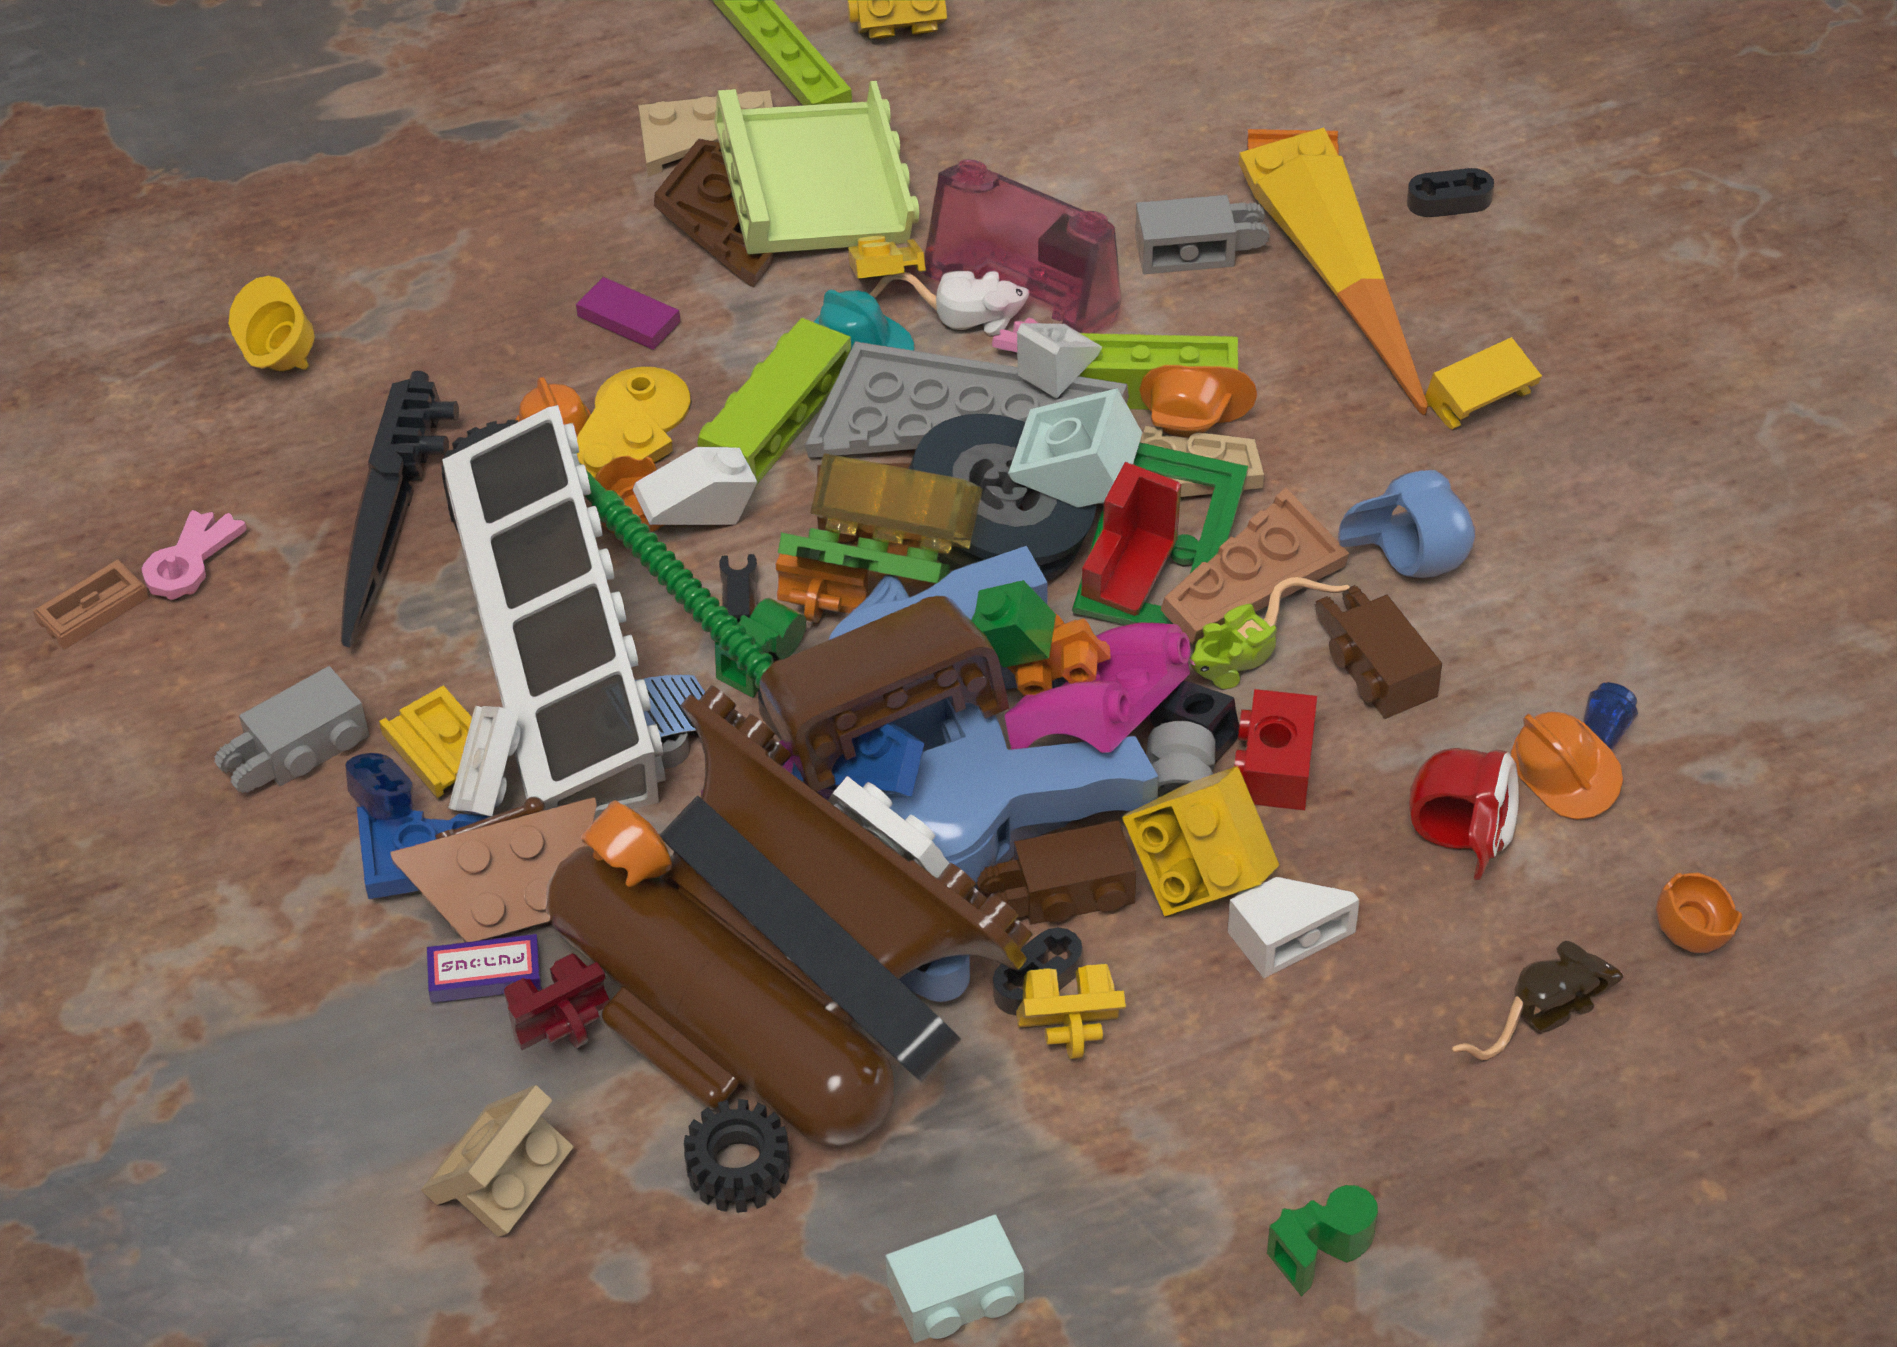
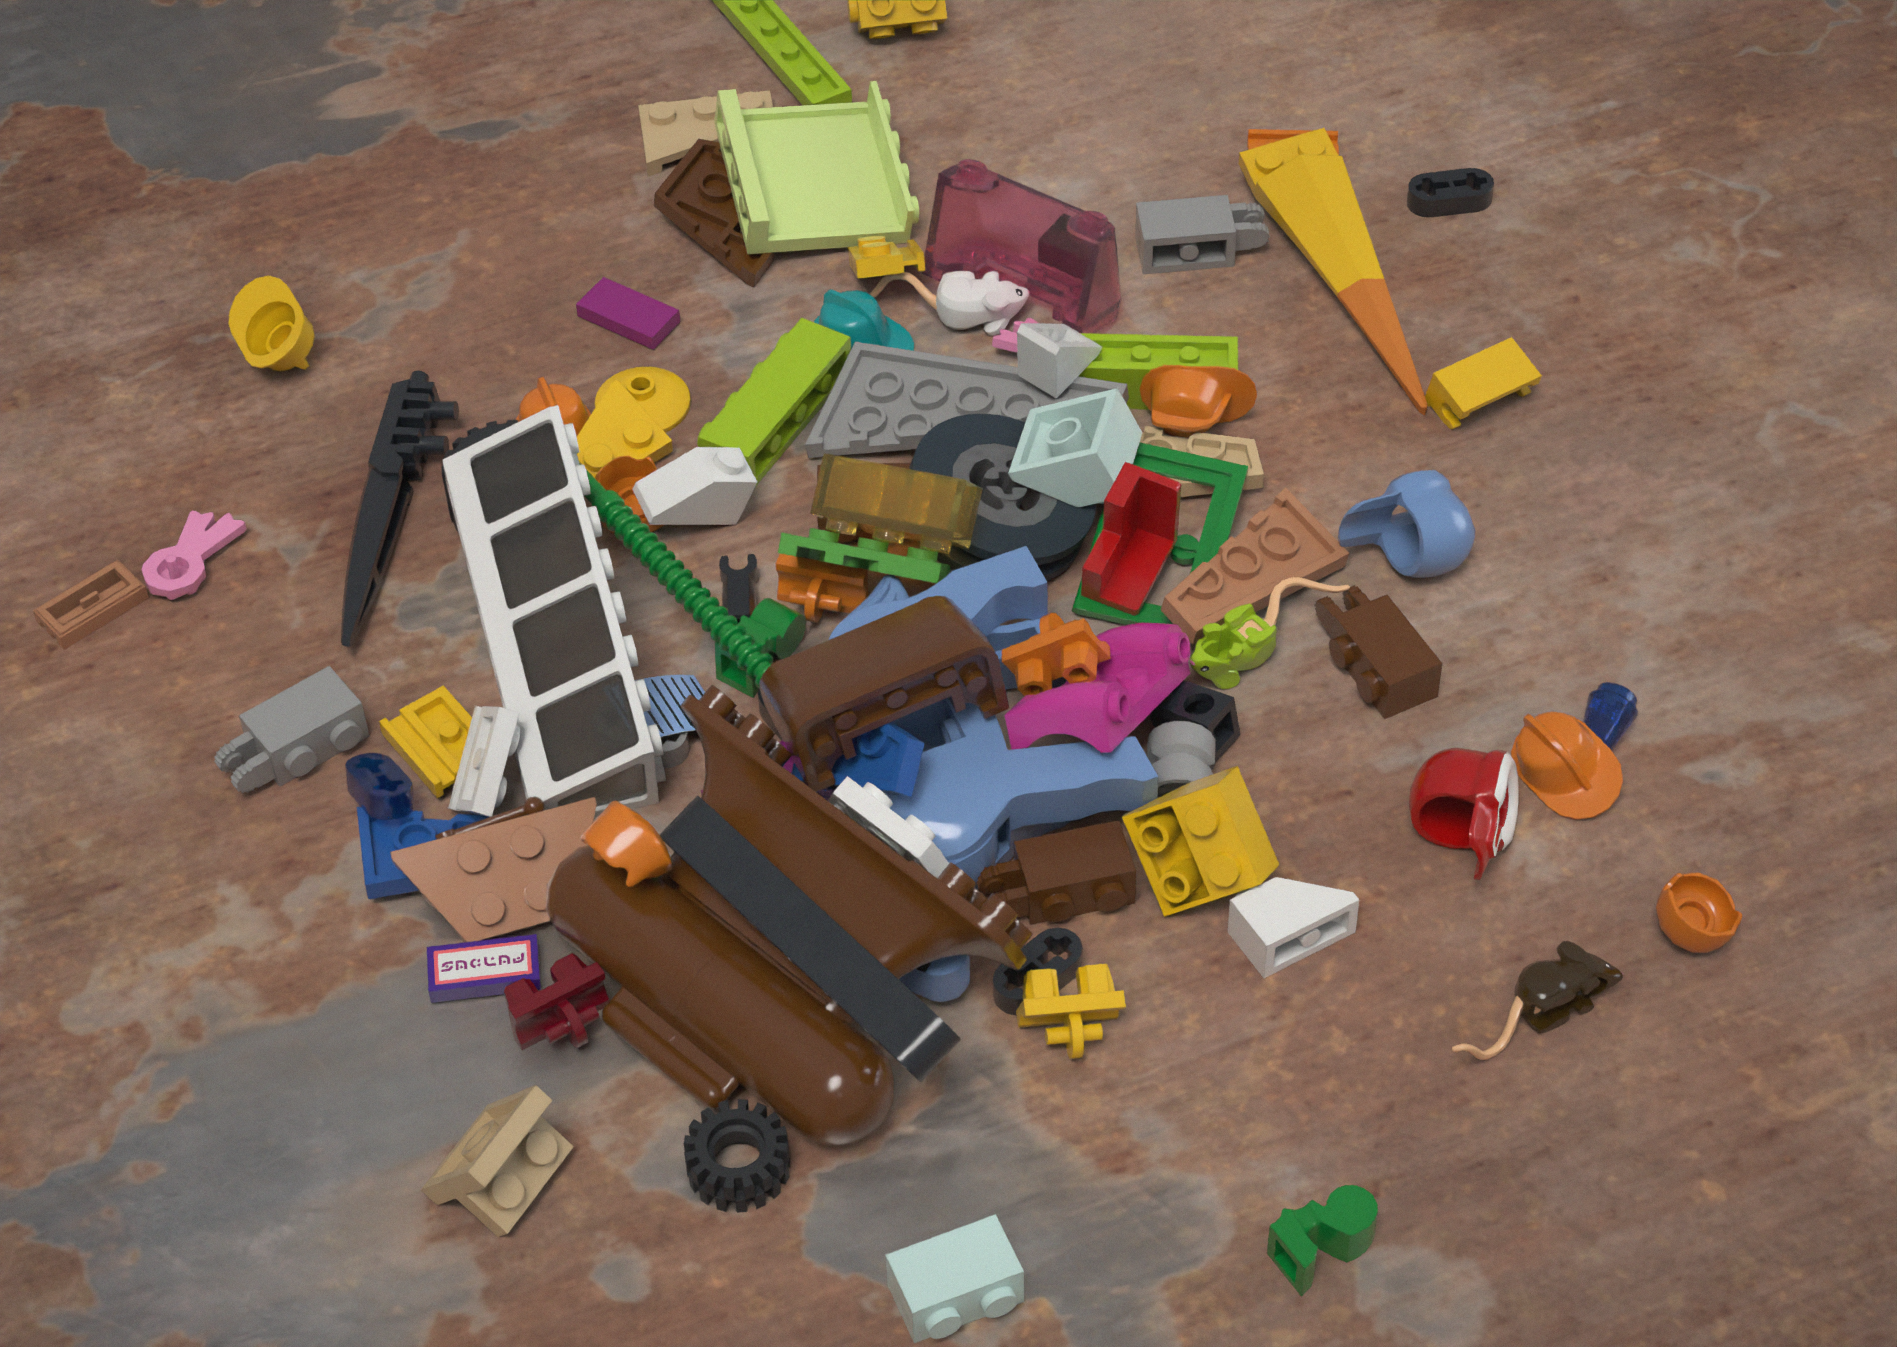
green brick [971,580,1056,668] -> none
red brick [1234,689,1317,811] -> none

